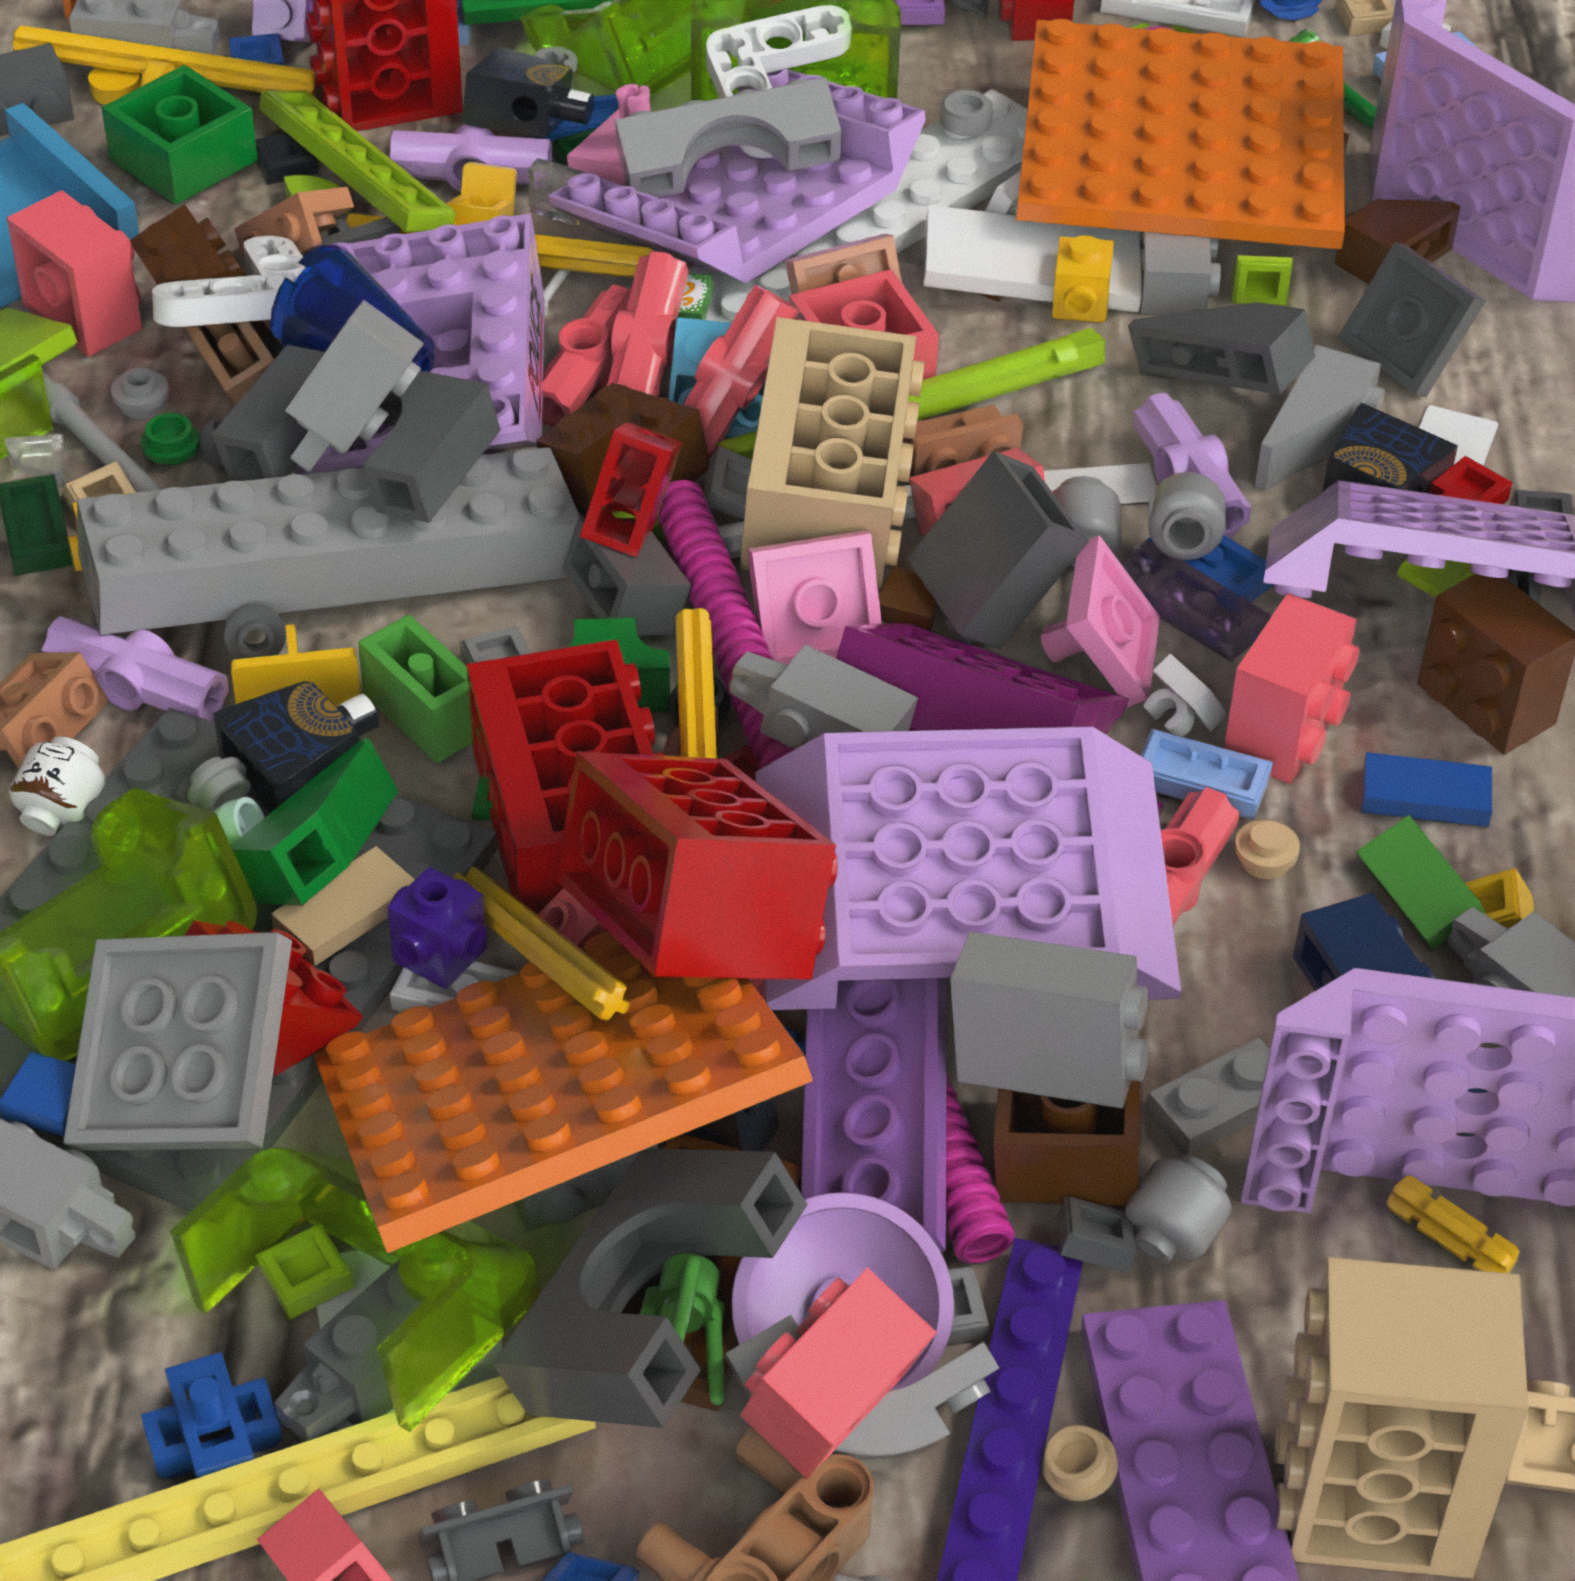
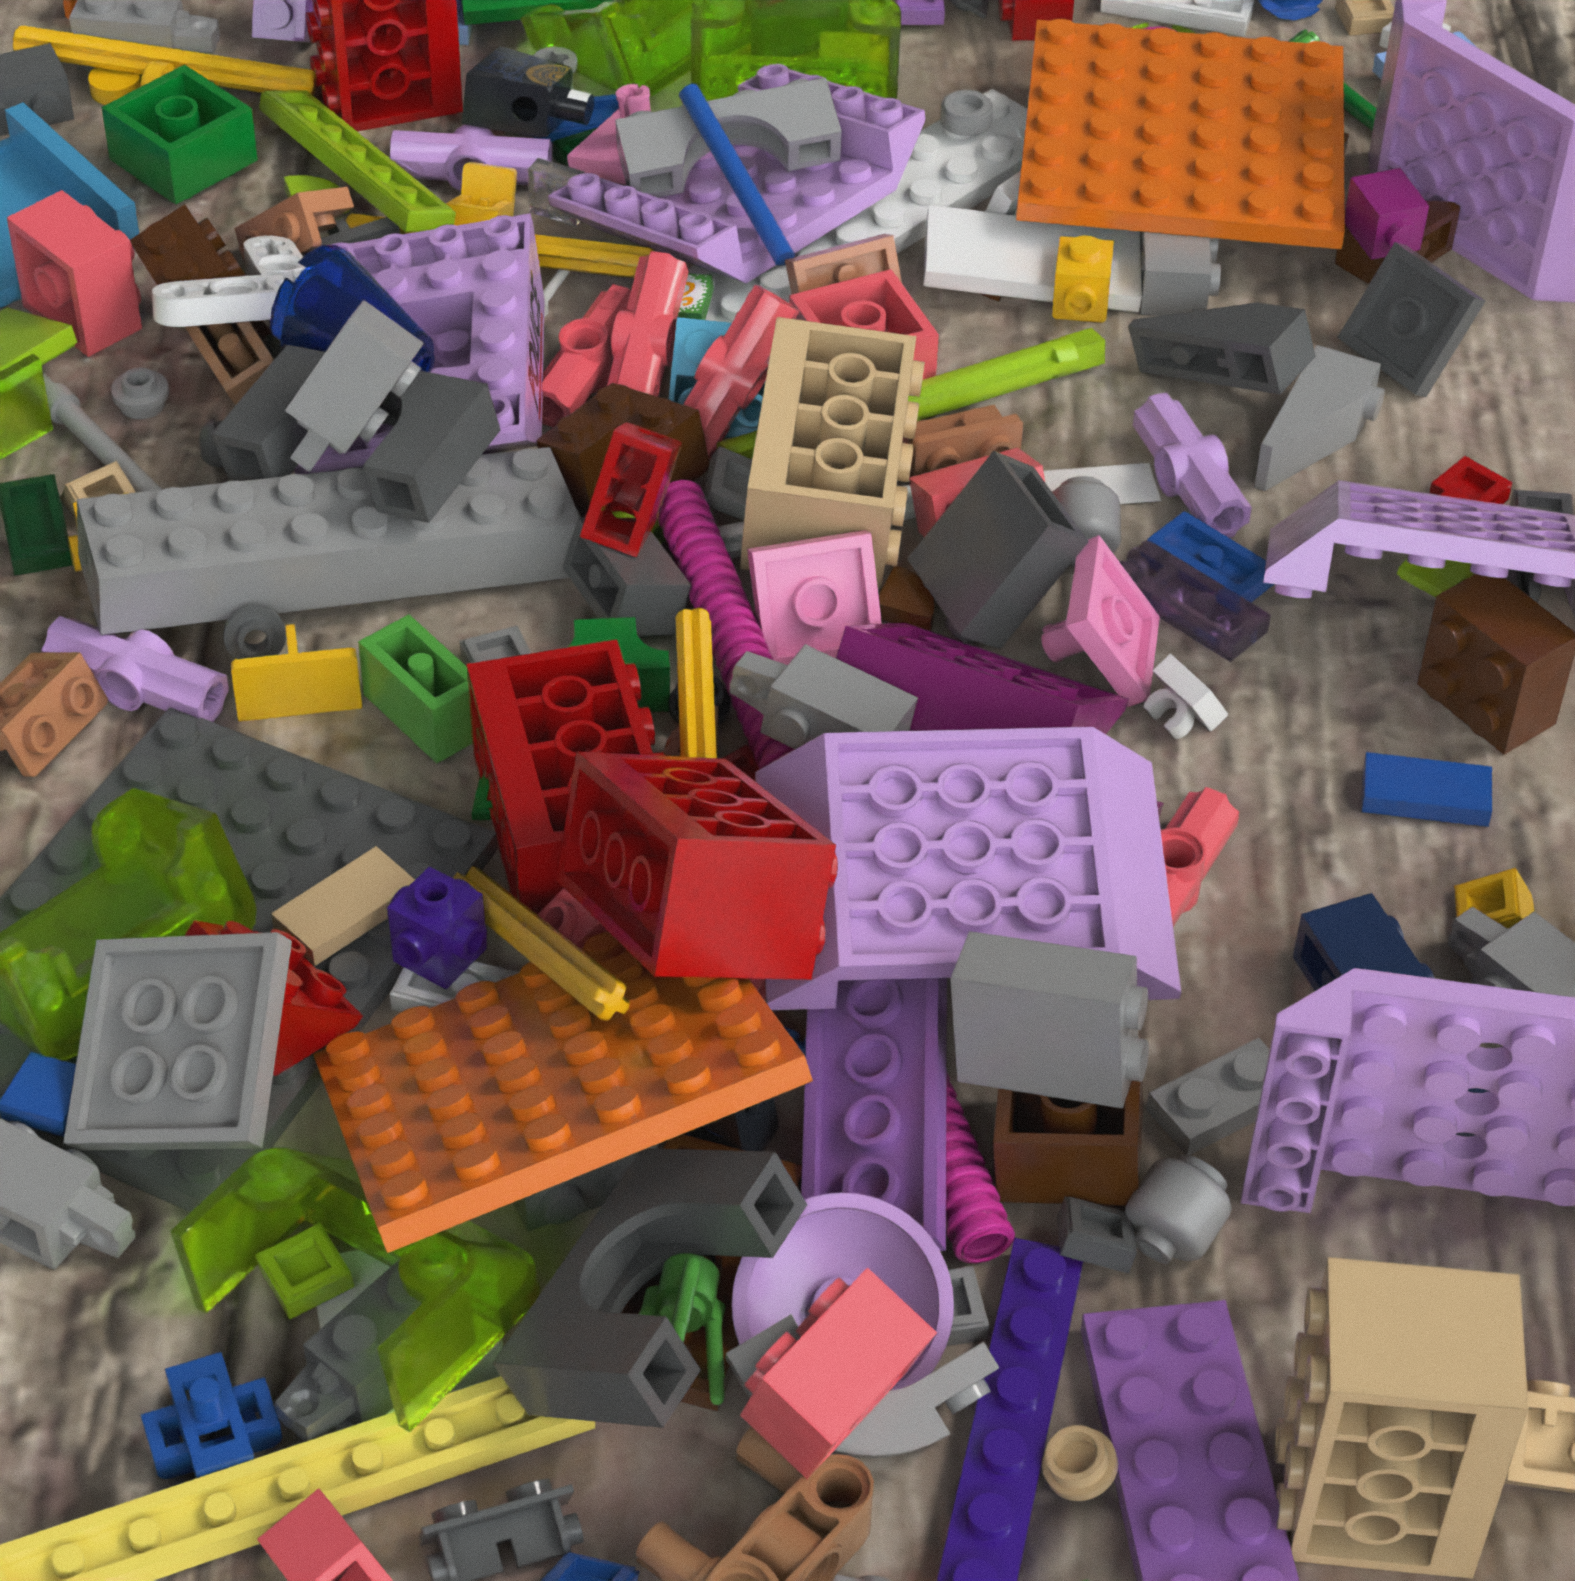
clear tile [5,433,66,487] -> none
white head [9,736,105,836] -> none
green plate [141,413,200,465] -> none
light grey plate [187,757,251,816] -> none
light aqua hinge [209,797,265,851] -> none
black torso [213,681,380,813] -> none
green slope [226,738,398,906] -> none
blue tile [228,33,284,66] -> none
black tile [255,133,318,185] -> none
white beam [706,5,852,159] -> none
light blue plate [1141,729,1273,820] -> none
light grey head [1148,472,1226,560] -> none
coral brick [1224,593,1360,784] -> none
lime slope [1230,255,1293,306] -> none
tan plate [1234,820,1300,880] -> none
black torso [1322,402,1458,493] -> none
bright green tile [1356,815,1486,950] -> none
yellow axle [1386,1176,1520,1273] -> none
white sticker [1419,405,1499,466] -> none
none -> blue bar [679,84,795,266]
none -> magenta brick [1345,168,1429,260]

